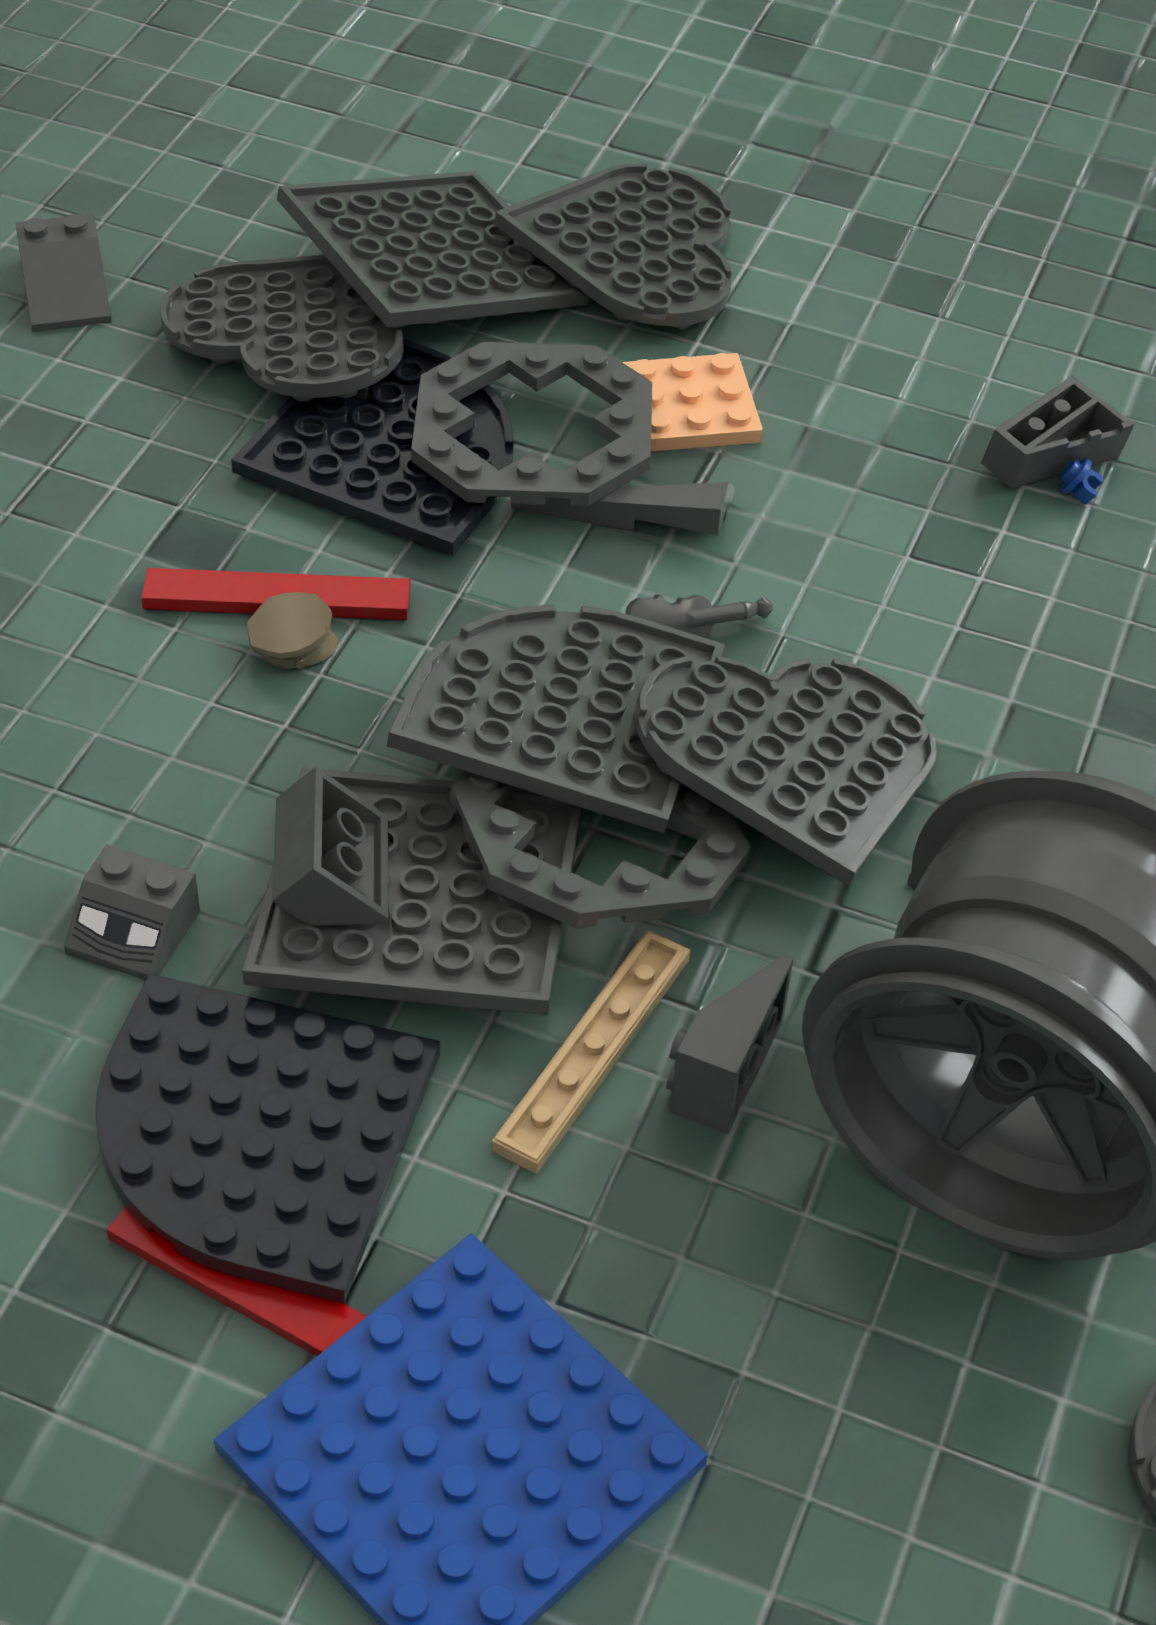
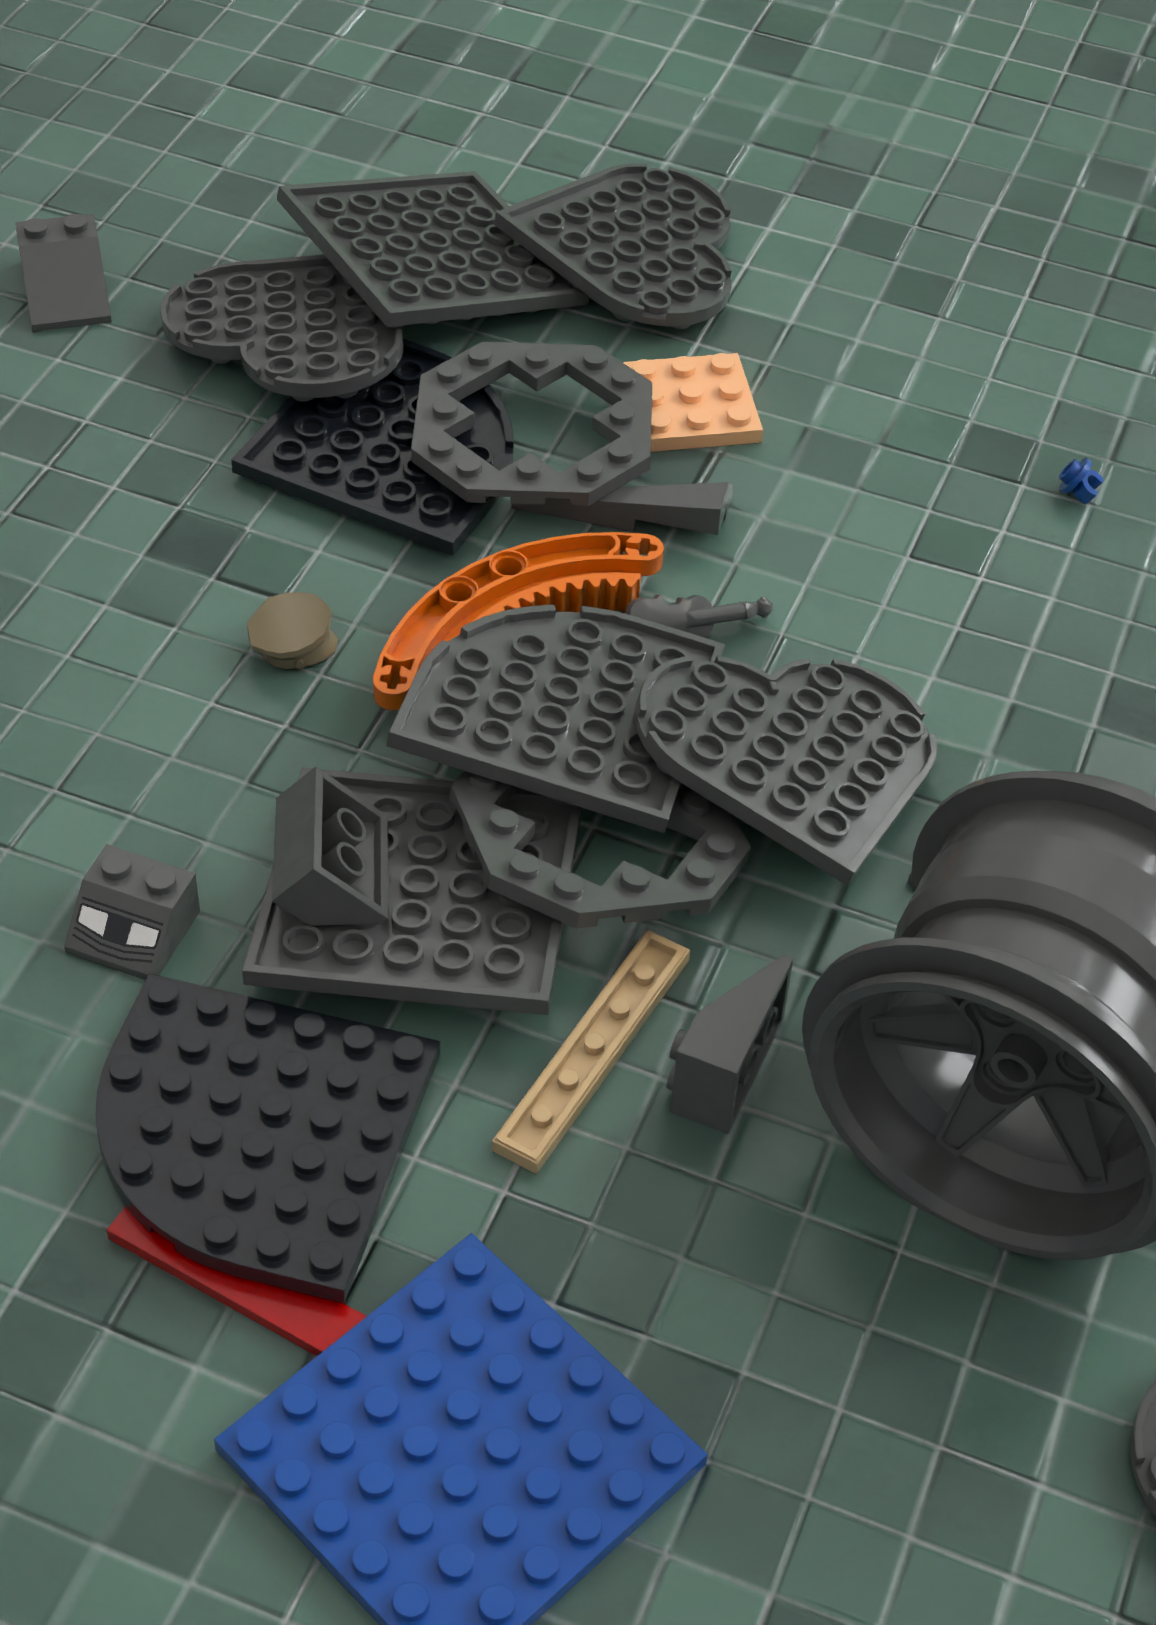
red tile [141,568,410,620] -> none
dark grey wedge [981,375,1134,488] -> none
none -> orange gear [373,532,664,710]

